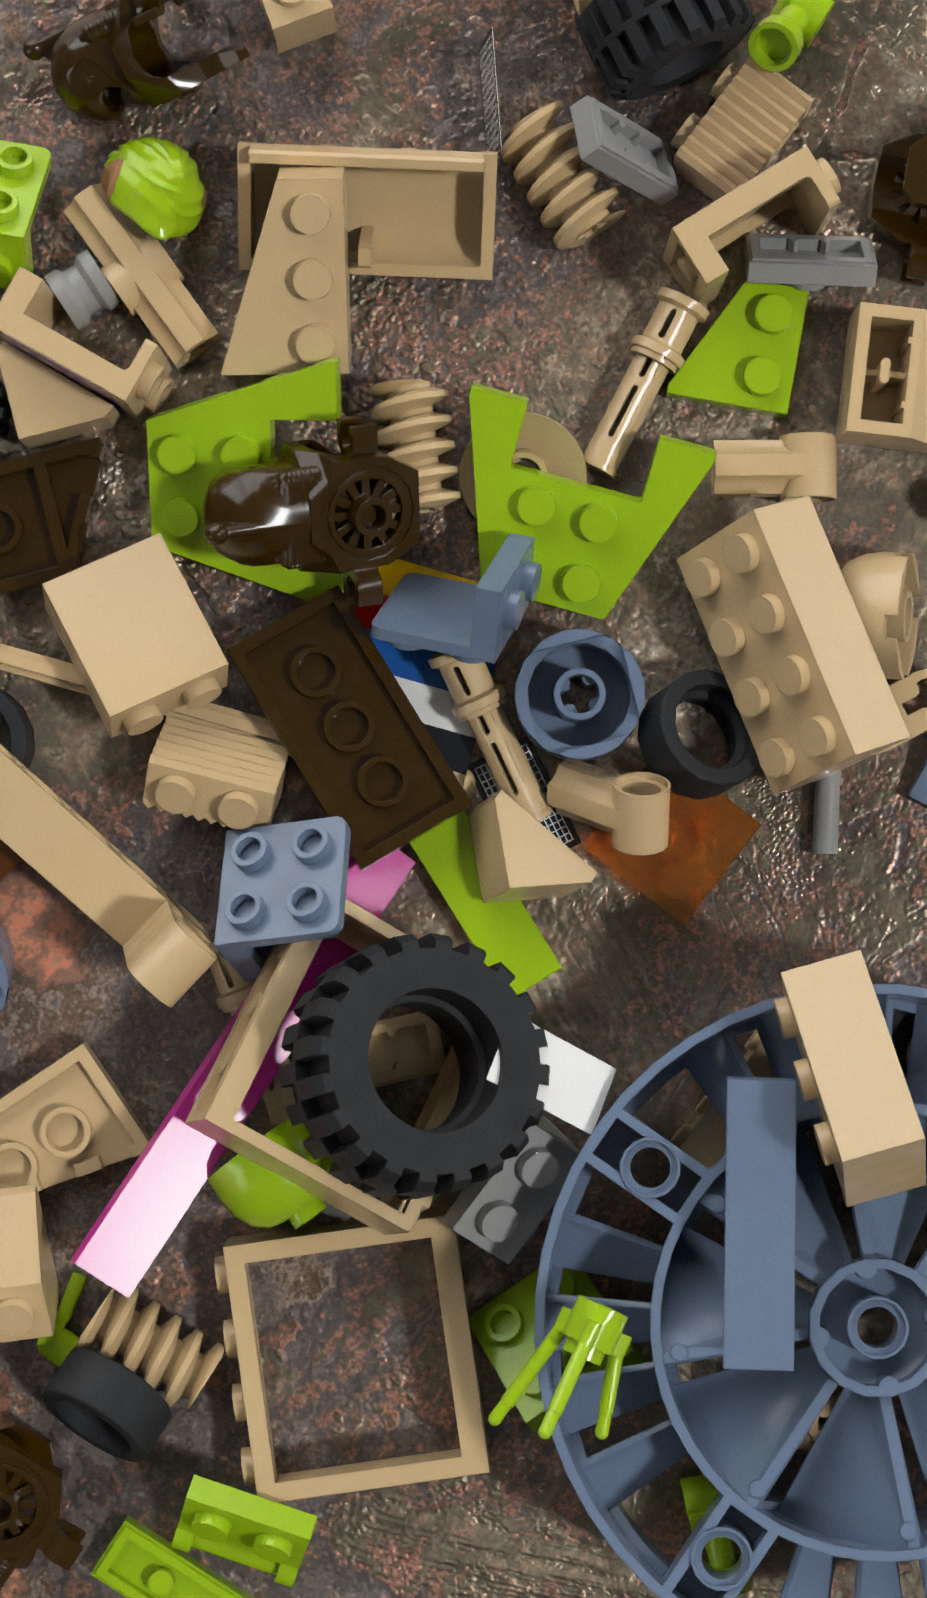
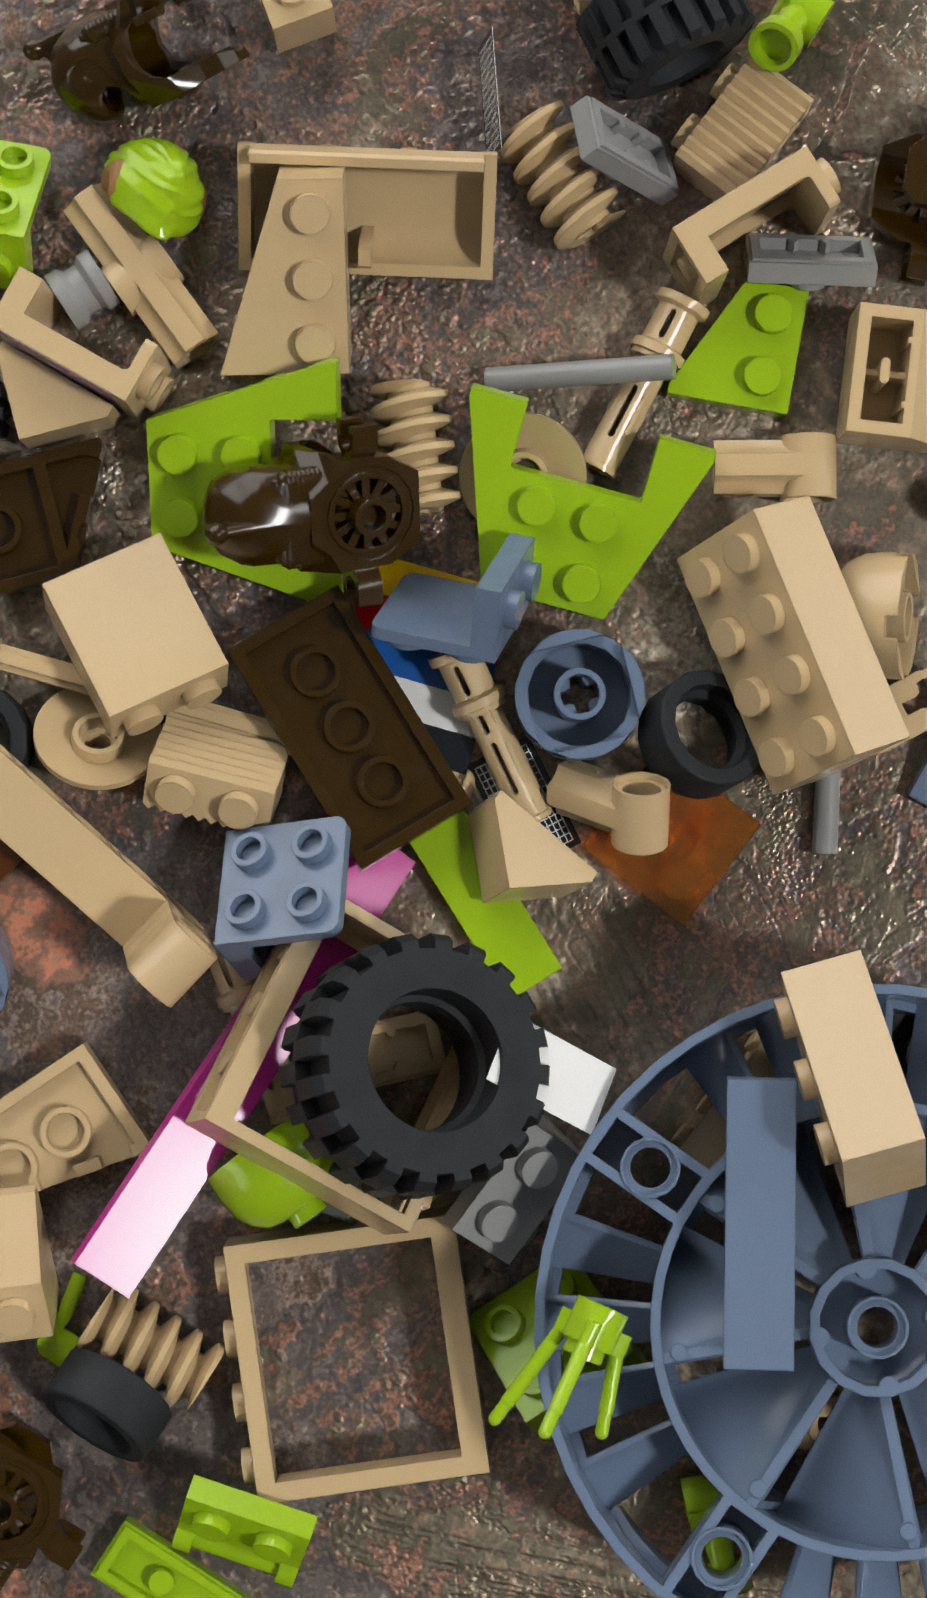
none -> tan dish [33,689,162,790]
none -> light grey bar [484,354,676,391]

